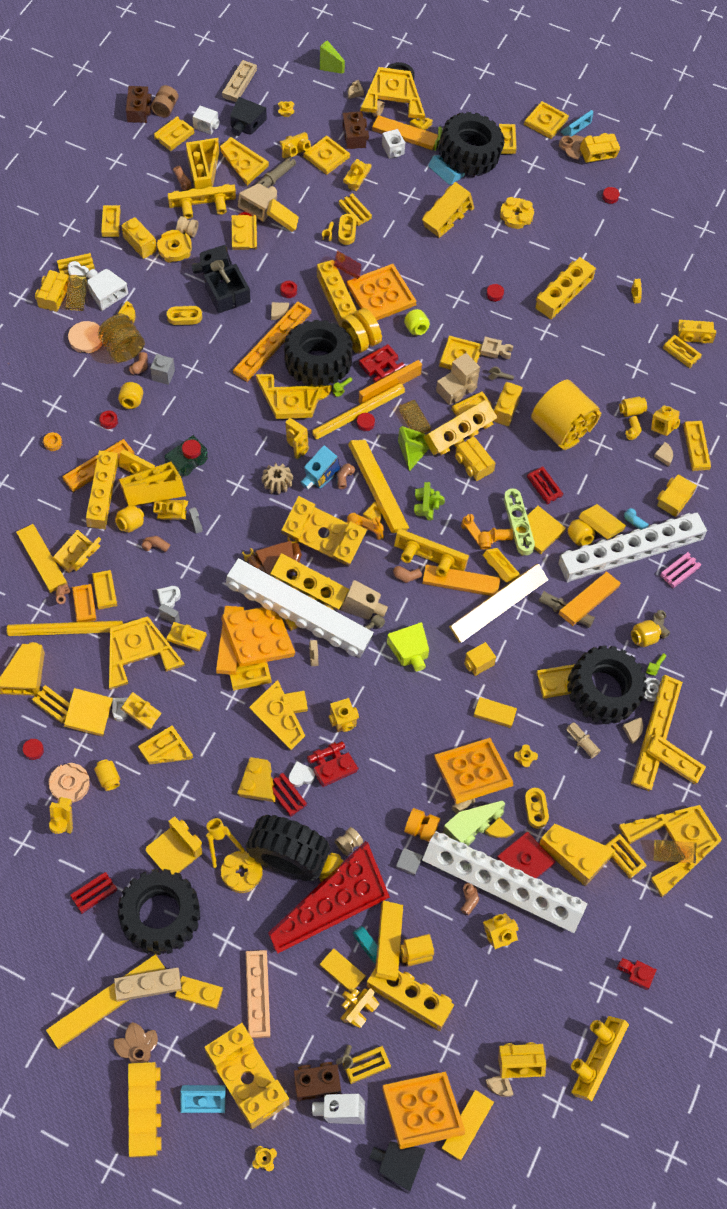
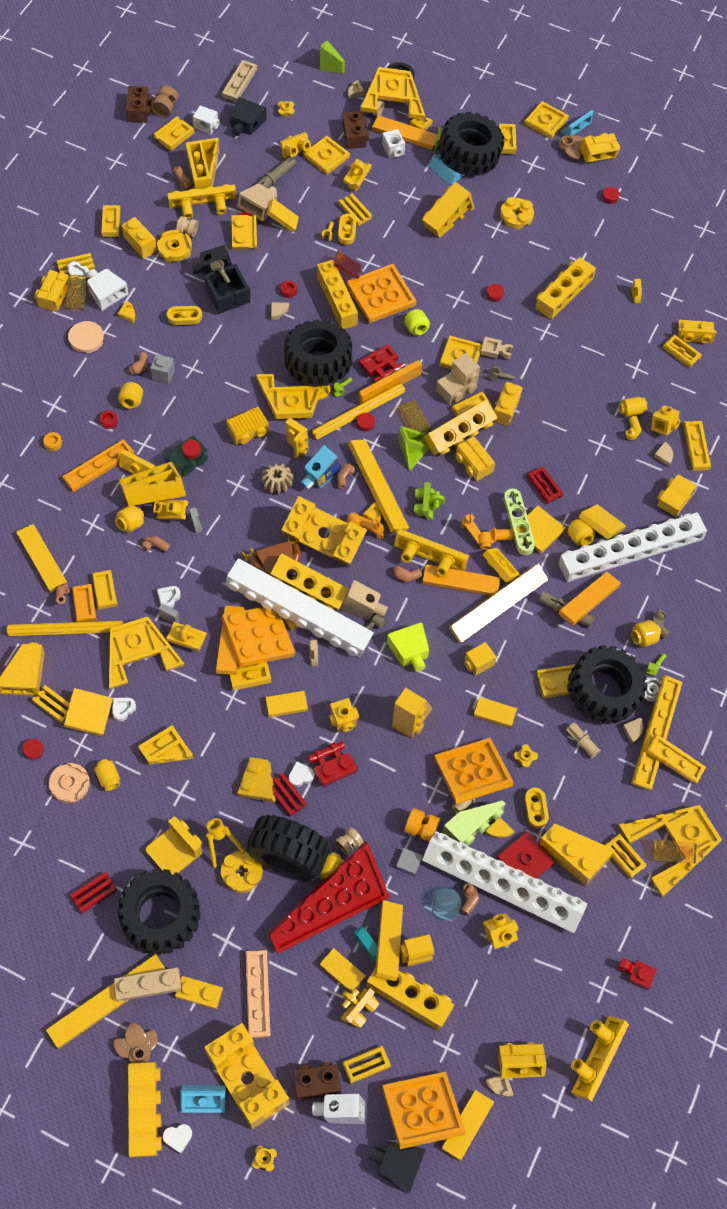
yellow hips [49,797,73,834] -> none
yellow bracket [52,530,101,573] -> none
yellow brick [86,450,118,530] -> none
clear yellow wheel [97,314,145,362] -> none
yellow hips [120,692,161,730] -> none
yellow wing [220,137,269,186] -> none
light orange tile [233,301,311,382] -> none
yellow wing [249,680,305,750] -> none
dark tan hand [336,1045,353,1070] -> none
yellow wheel [340,308,382,354] -> none
yellow brick [531,380,601,450] -> none
medium azure arm [624,508,649,530] -> none
bright pink tile [660,552,701,588] -> none
none -> white tile [163,1124,192,1154]
none -> yellow brick [226,407,269,445]
none -> yellow wedge [392,688,433,739]
none -> clear light blue hair [430,887,462,921]

